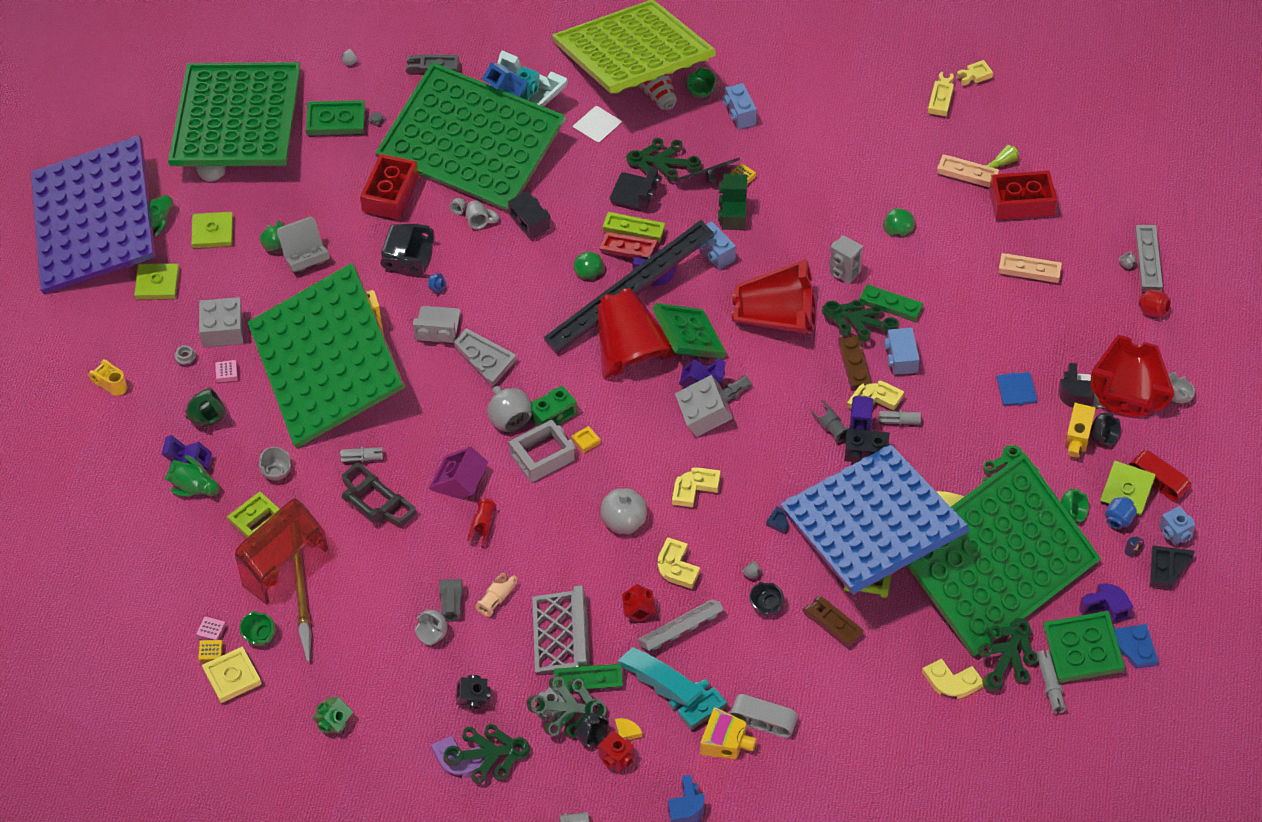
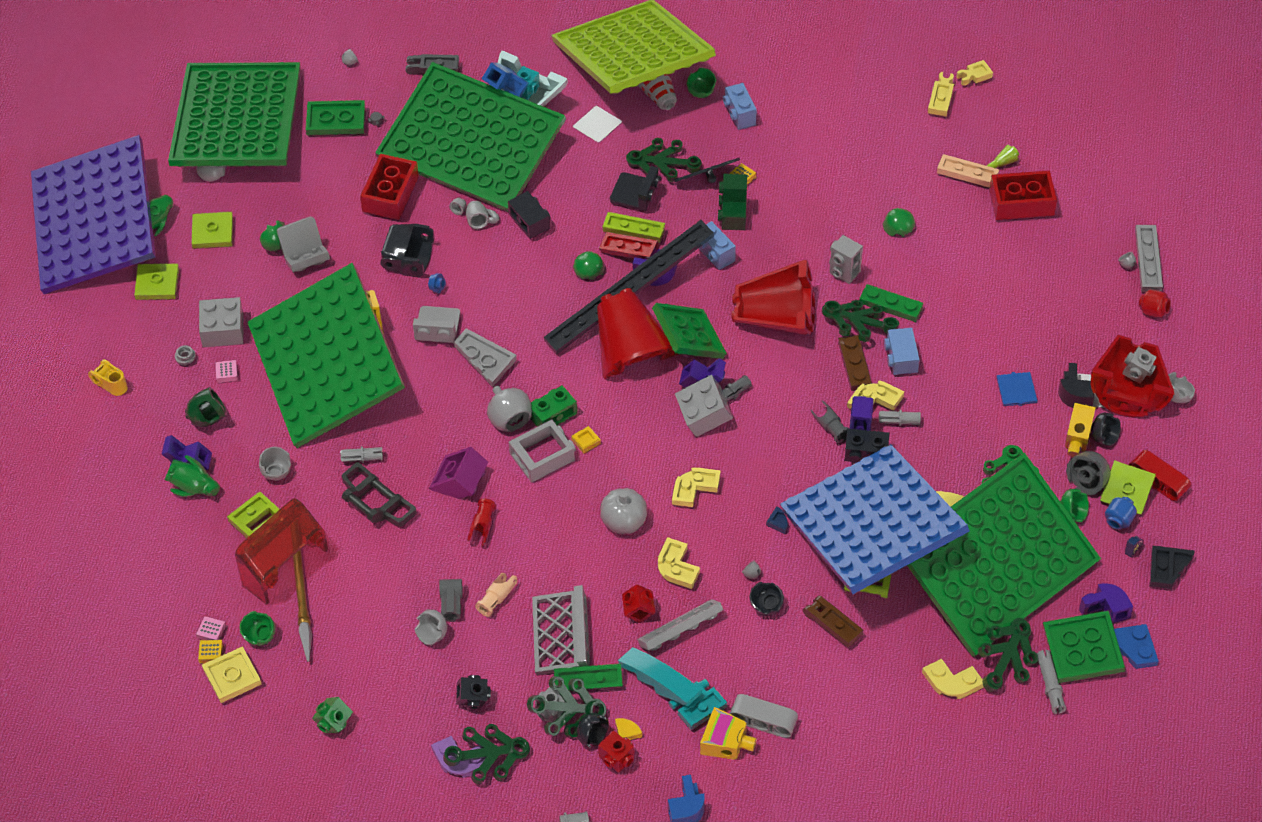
light nougat plate [998,253,1062,283] -> none
medium blue brick [1159,506,1195,546] -> none
none -> dark grey cylinder [1066,451,1111,495]
none -> light grey brick [1122,347,1156,384]

